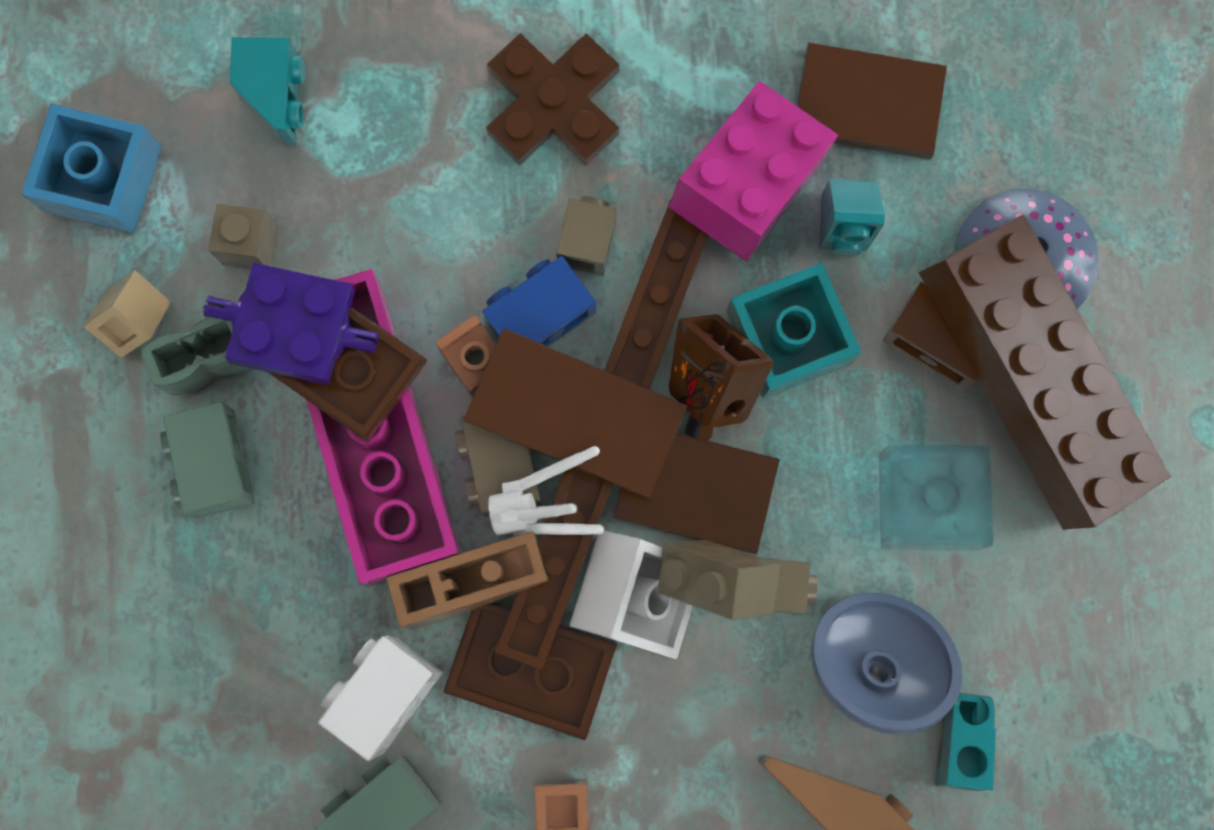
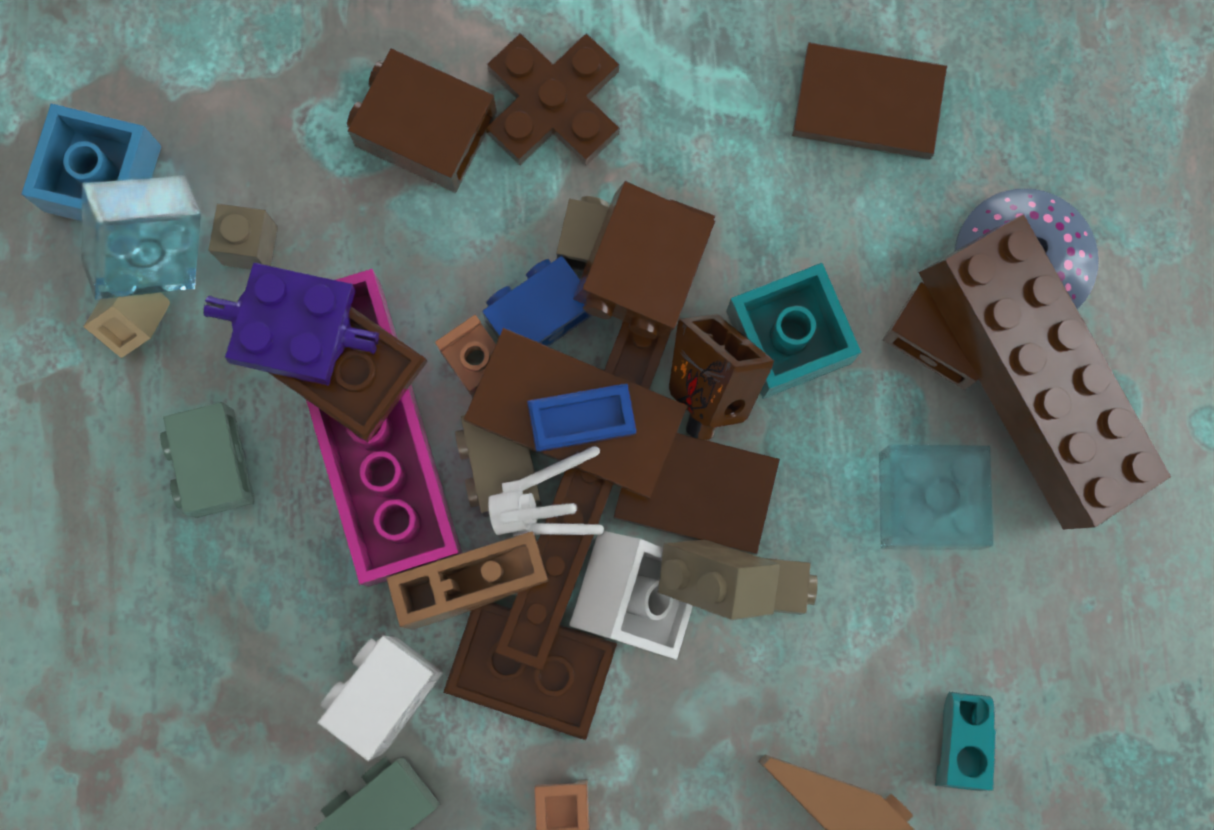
sand green brick [141,317,248,395] -> none
teal slope [230,37,305,145] -> none
dark pink brick [668,80,838,262] -> none
sand blue dish [811,593,962,735] -> none
teal slope [820,179,885,256] -> none
none -> clear light blue brick [81,176,201,300]
none -> reddish brown brick [347,48,497,193]
none -> blue tile [527,383,637,452]
none -> reddish brown brick [573,181,715,339]

